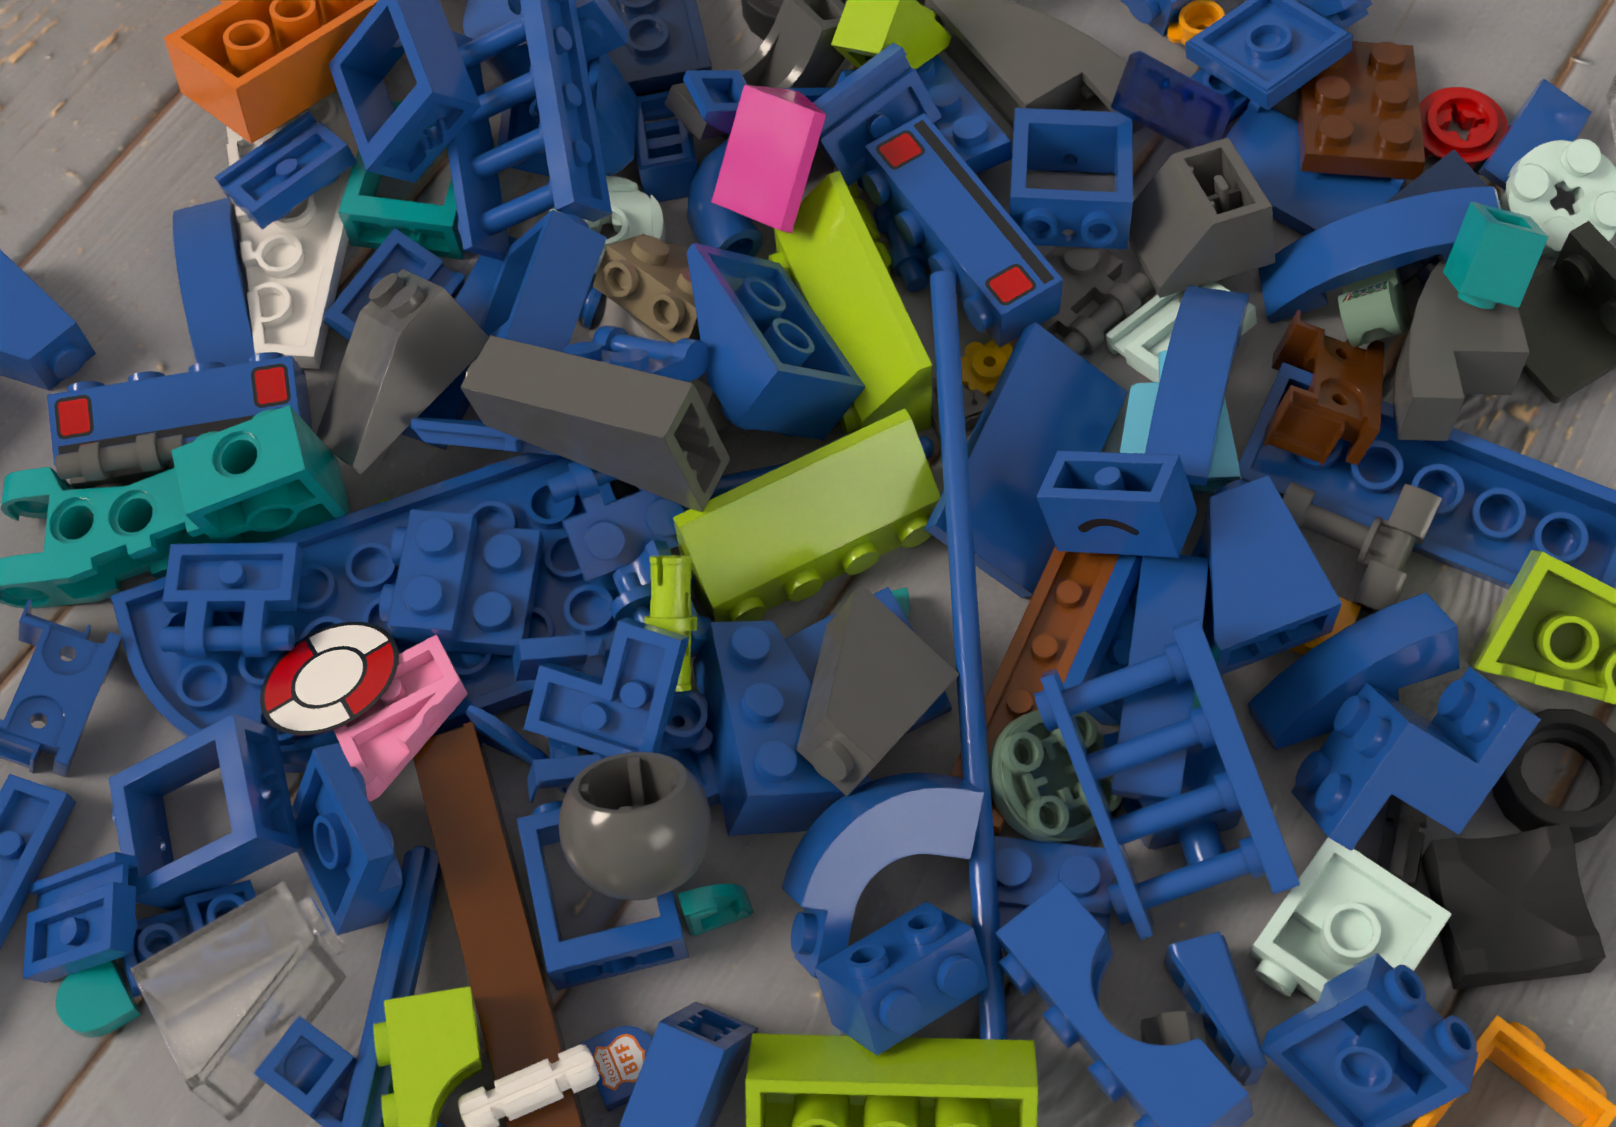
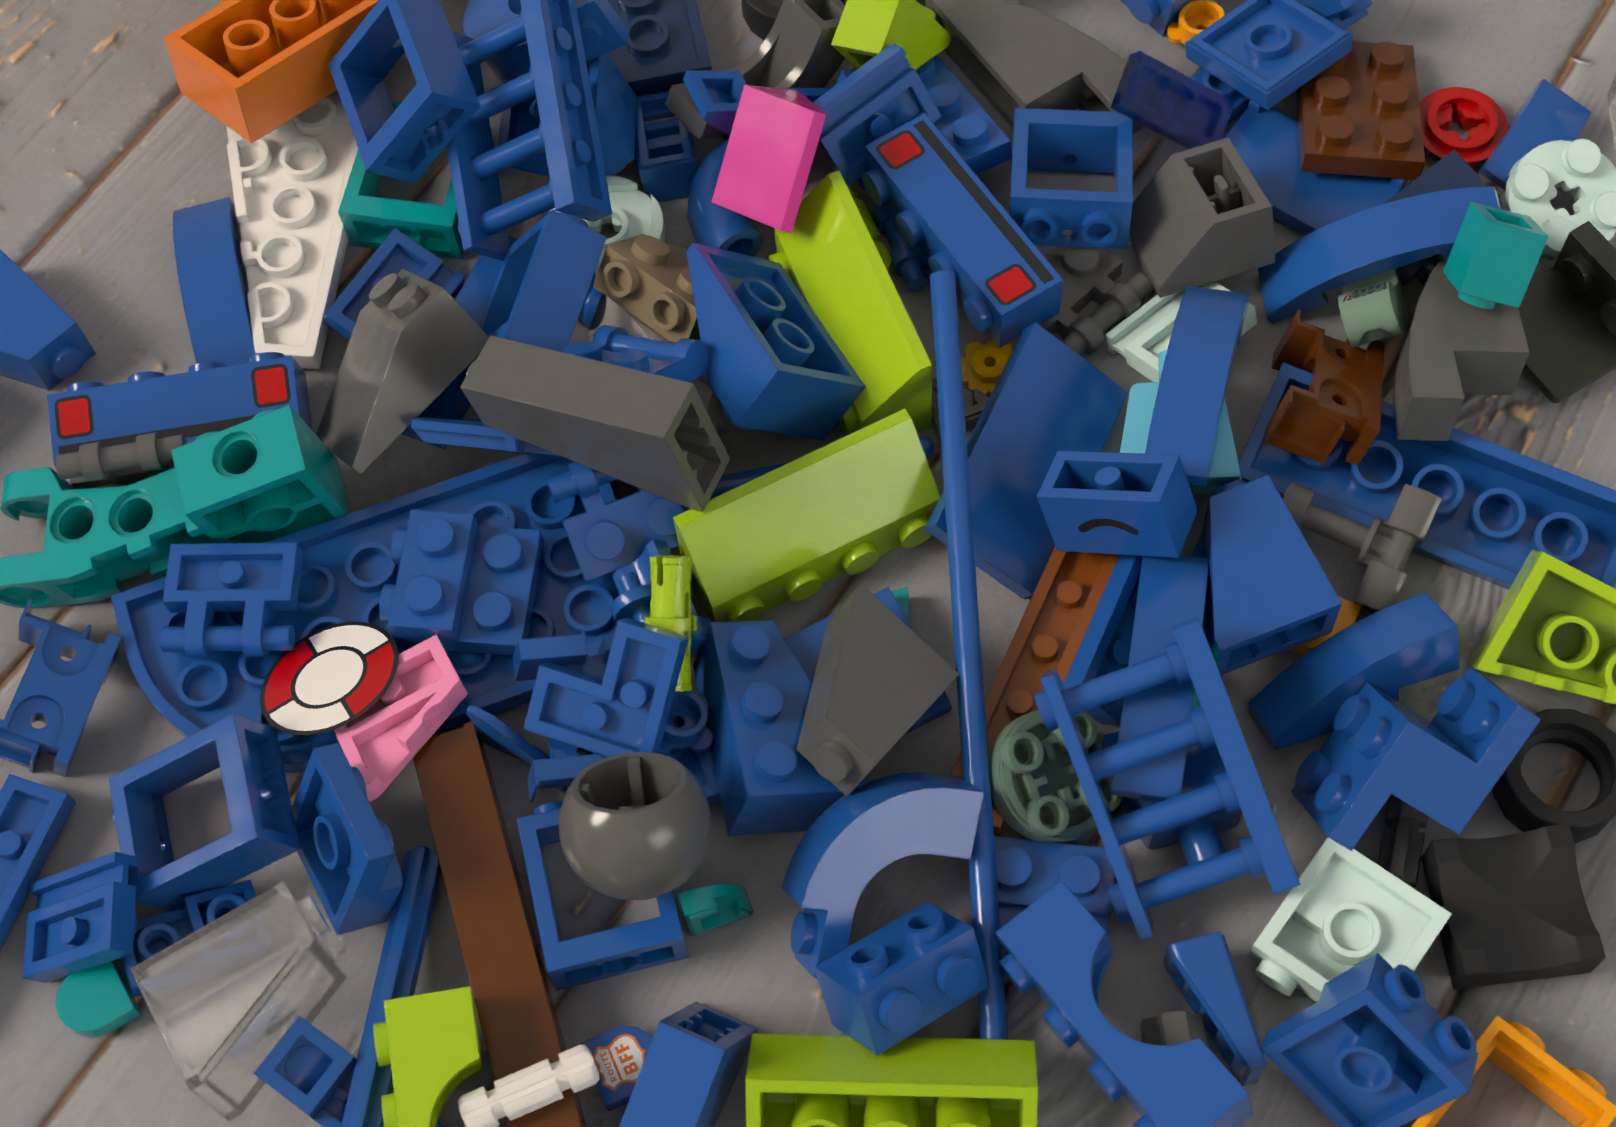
blue plate [214,111,357,230] -> none

